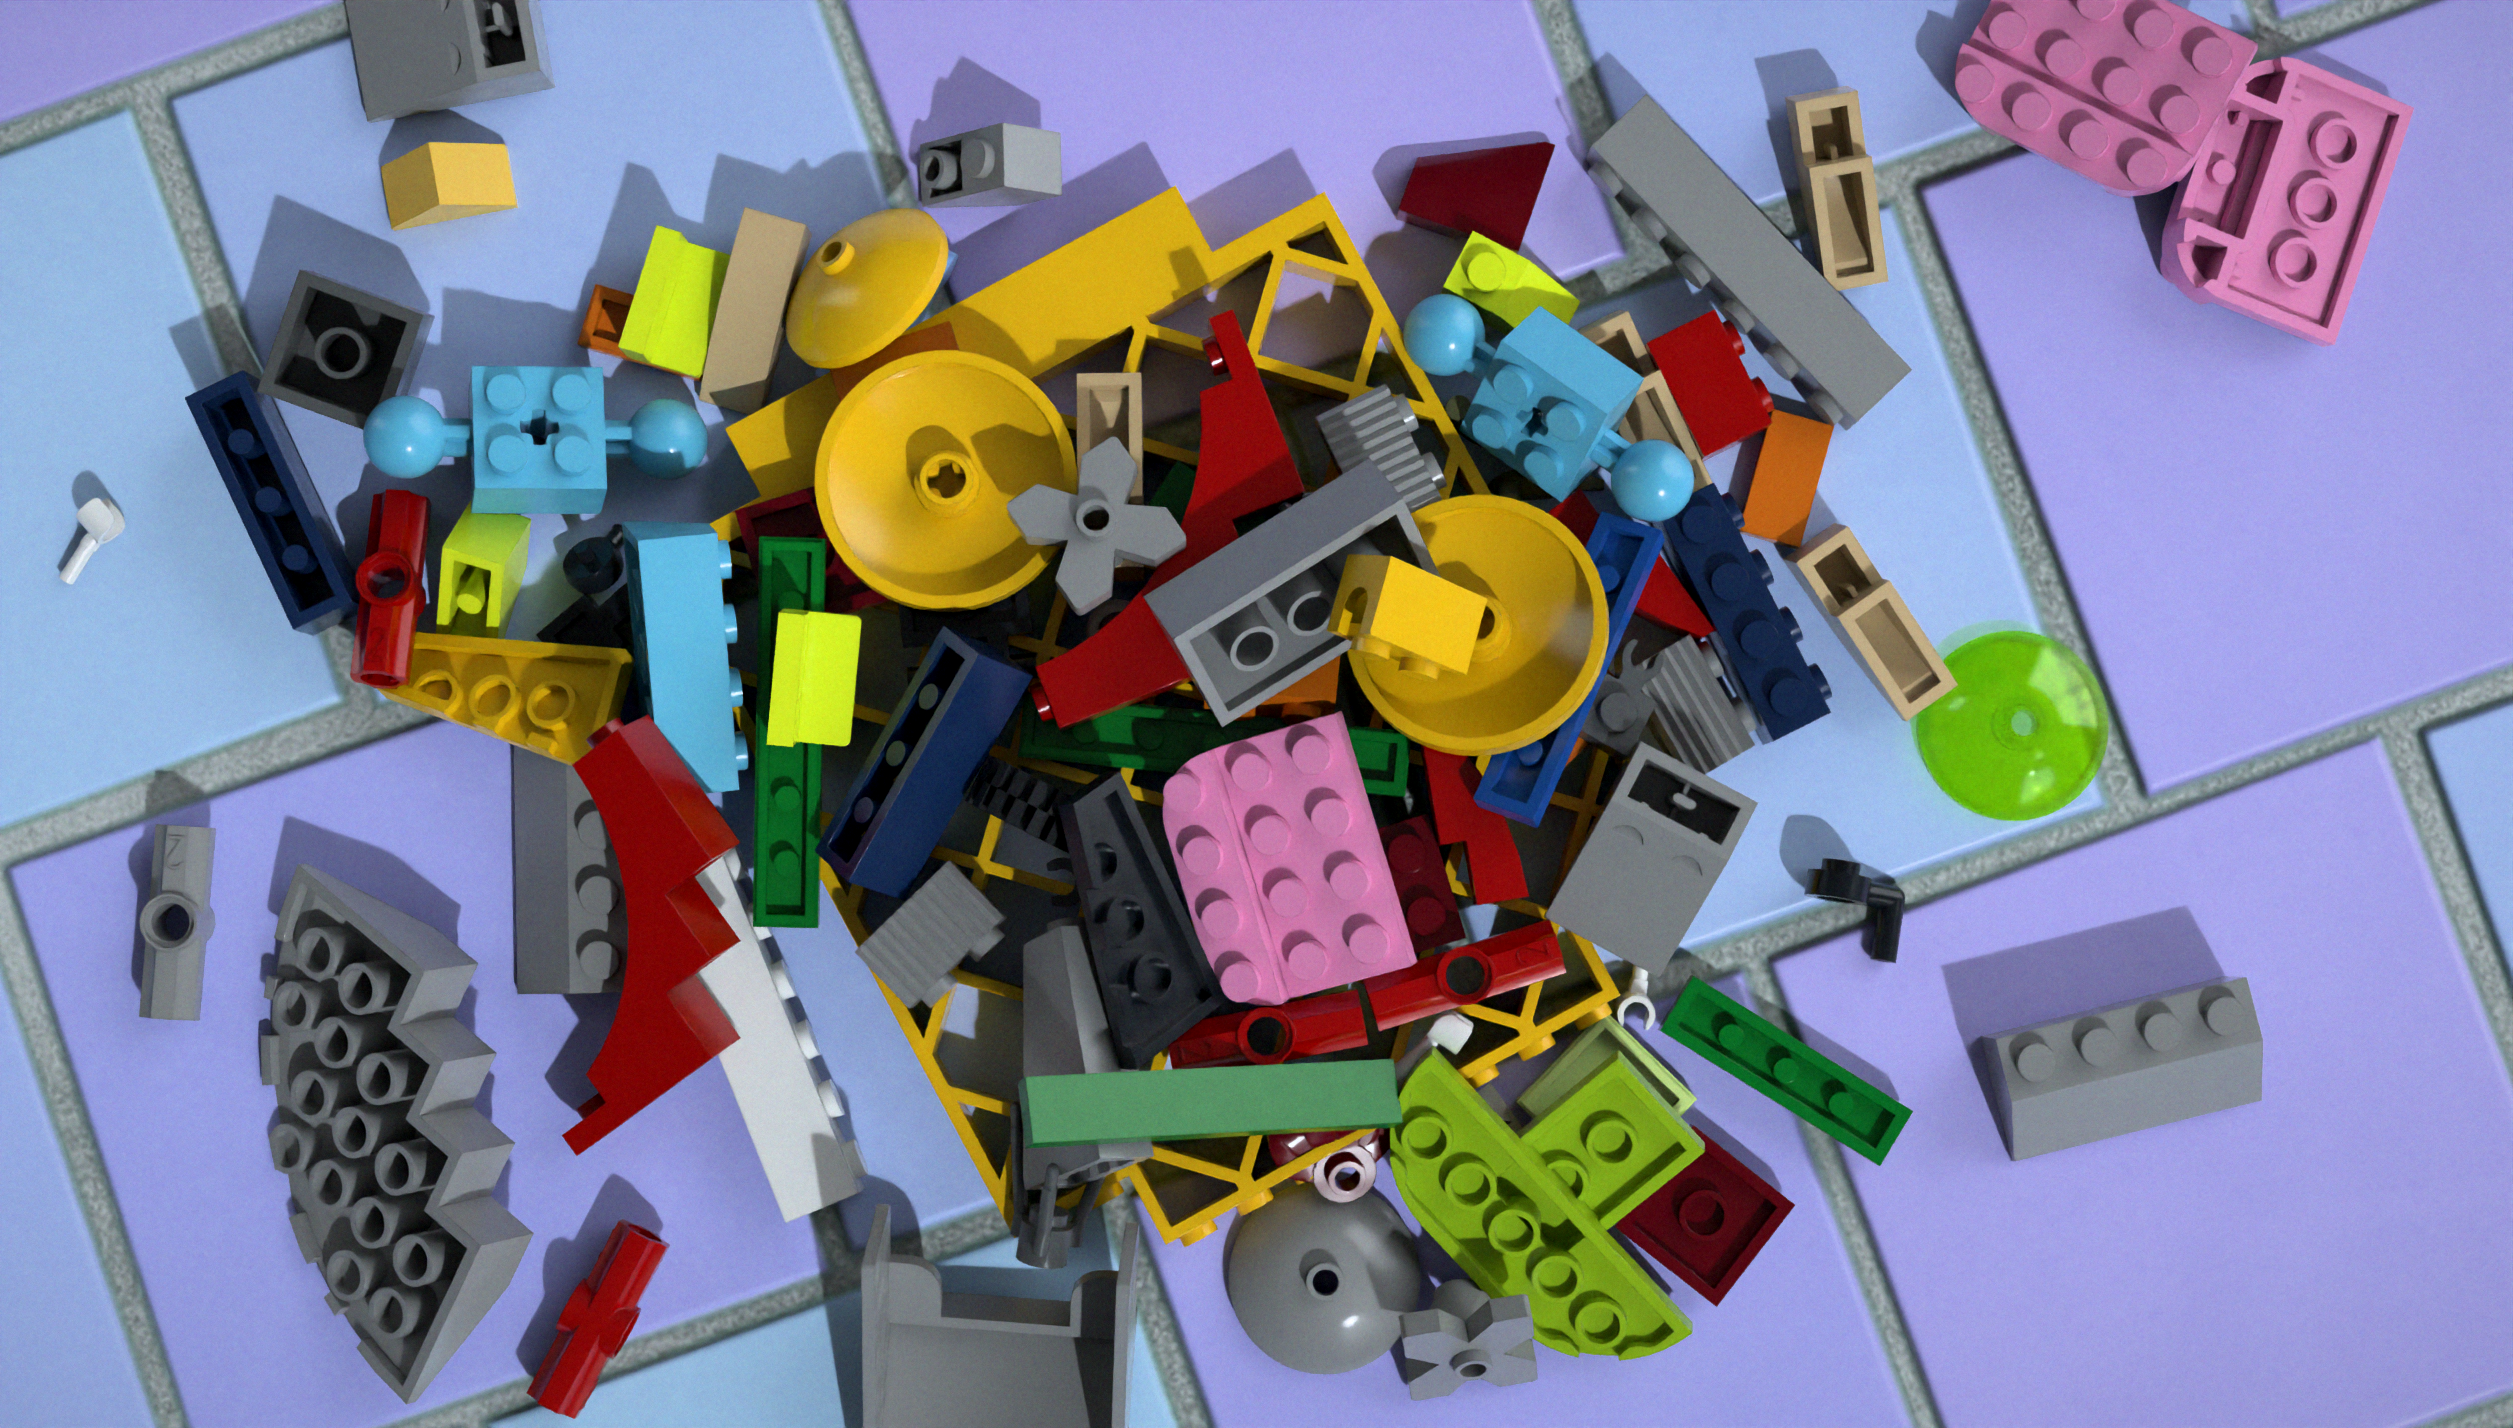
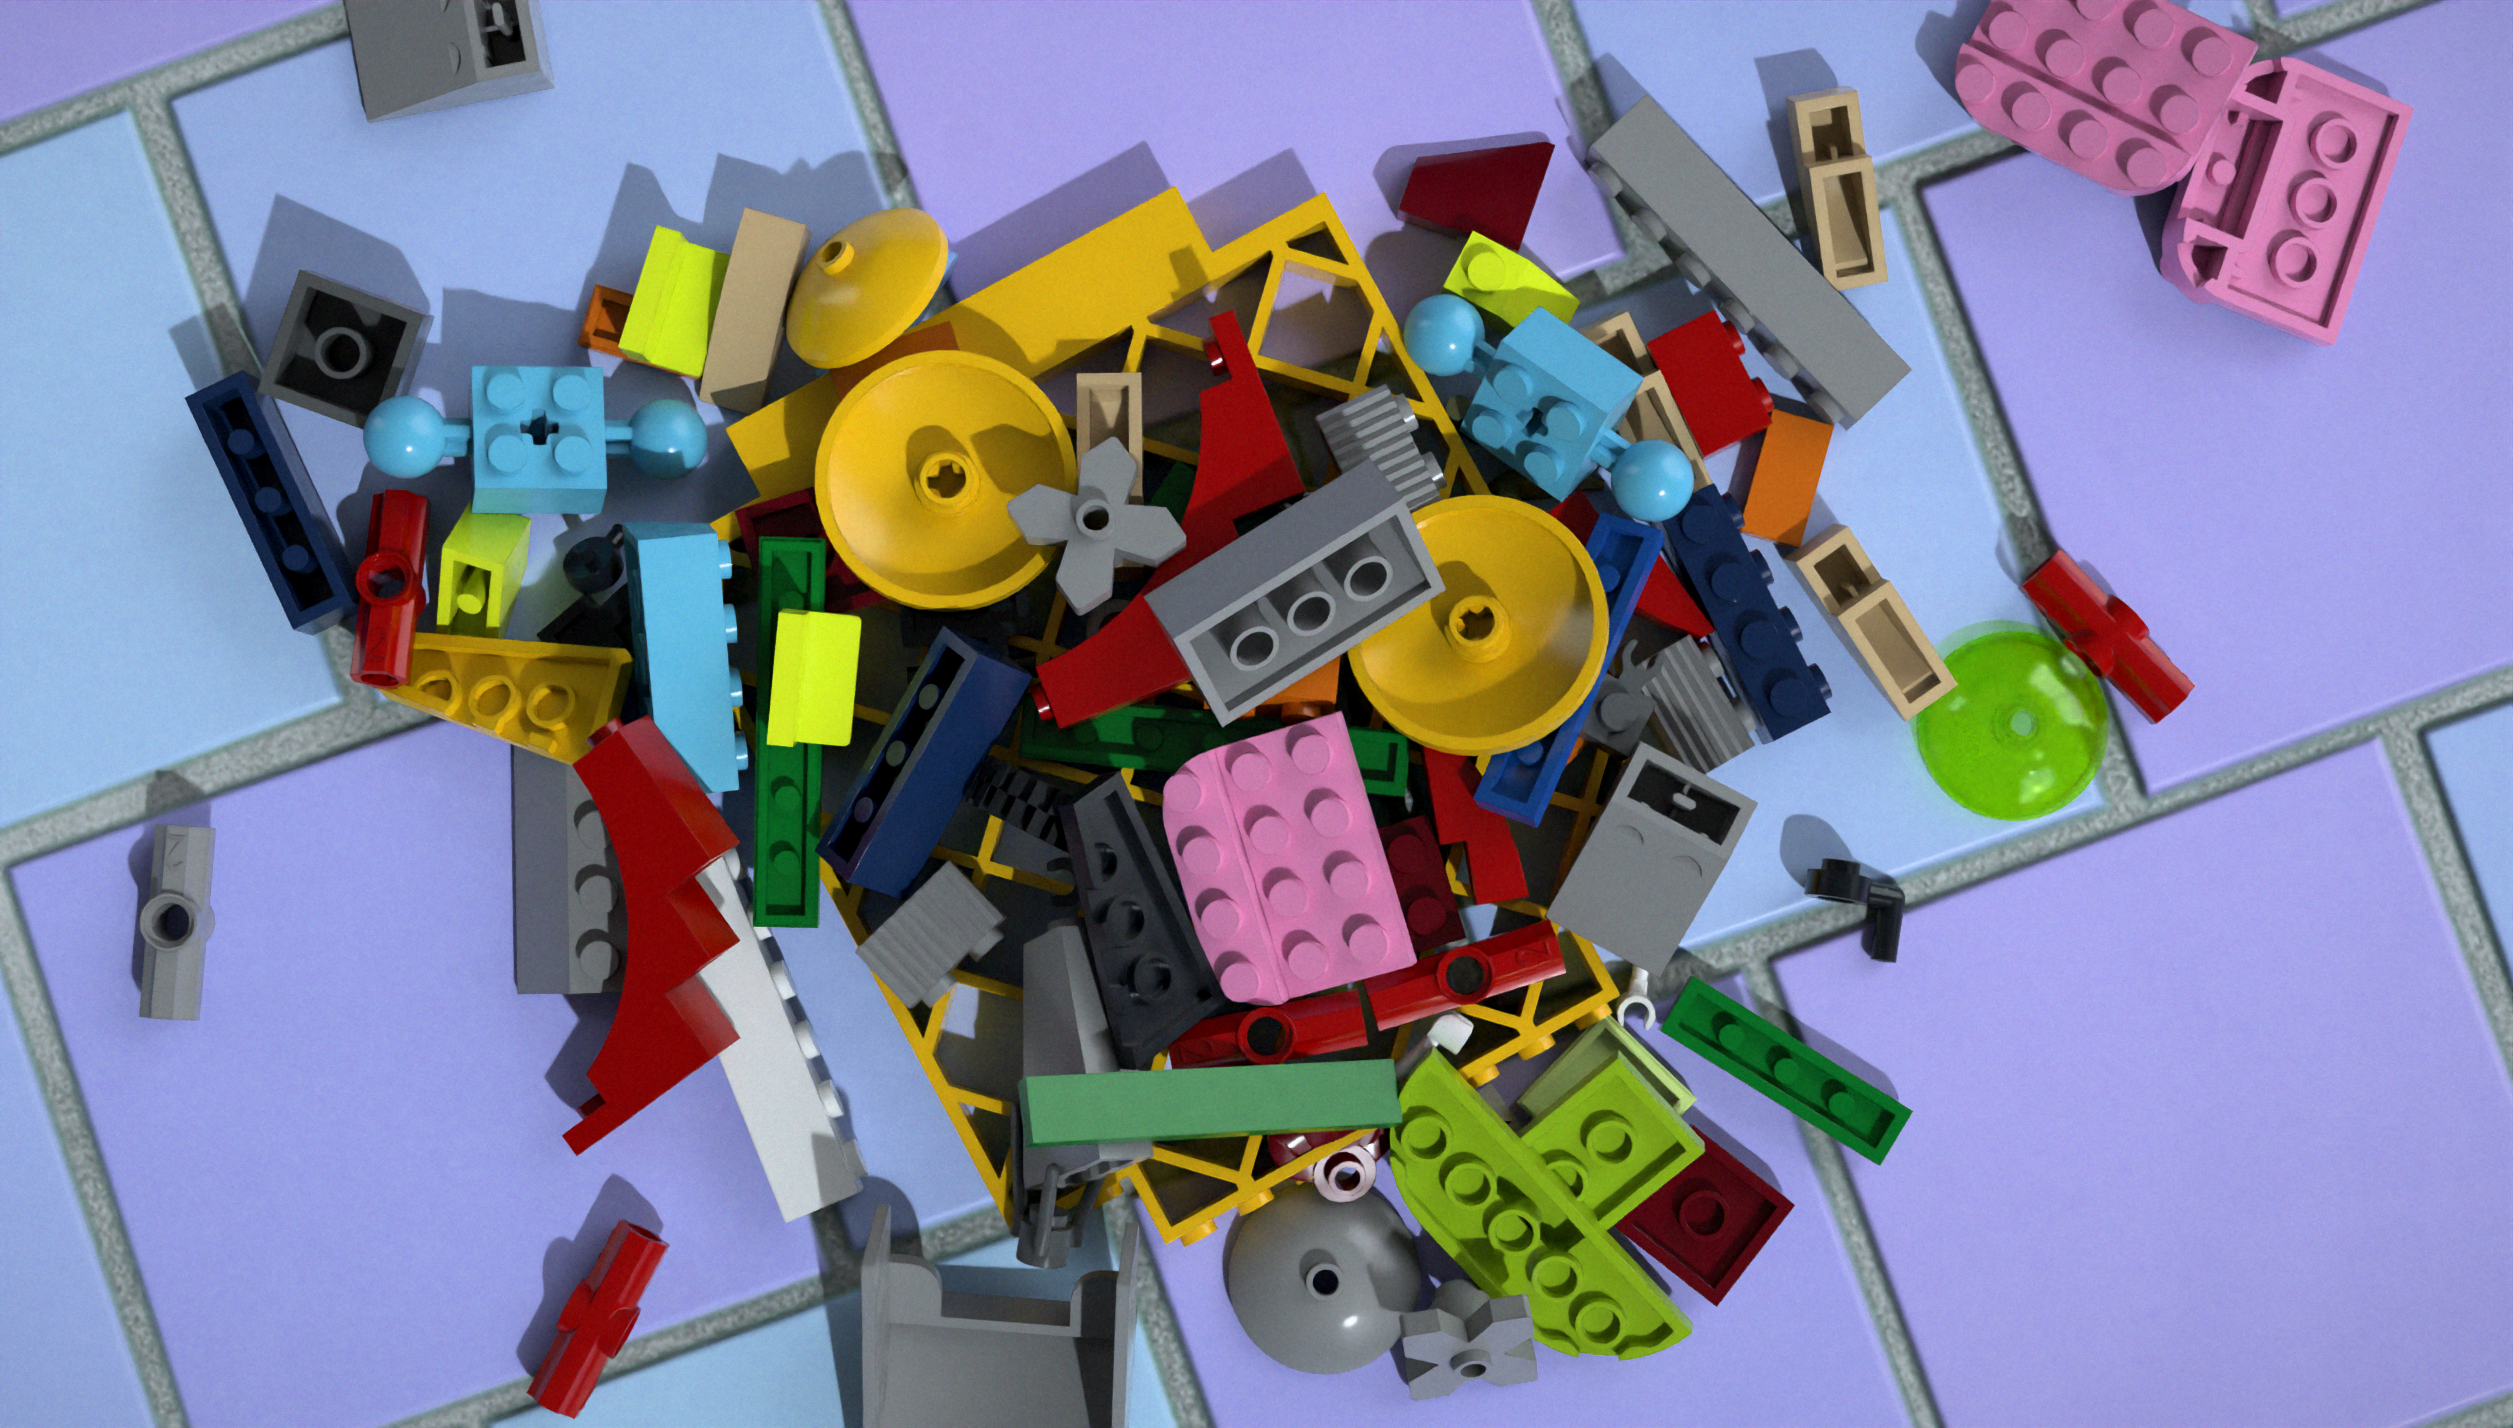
white hand [59,498,125,585] -> none
light grey brick [261,863,534,1405] -> none
yellow slope [381,142,518,231] -> none
light grey slope [919,123,1062,208] -> none
yellow brick [1327,554,1487,682] -> none
light grey slope [1980,976,2263,1161] -> none
none -> red piece [2018,549,2195,725]

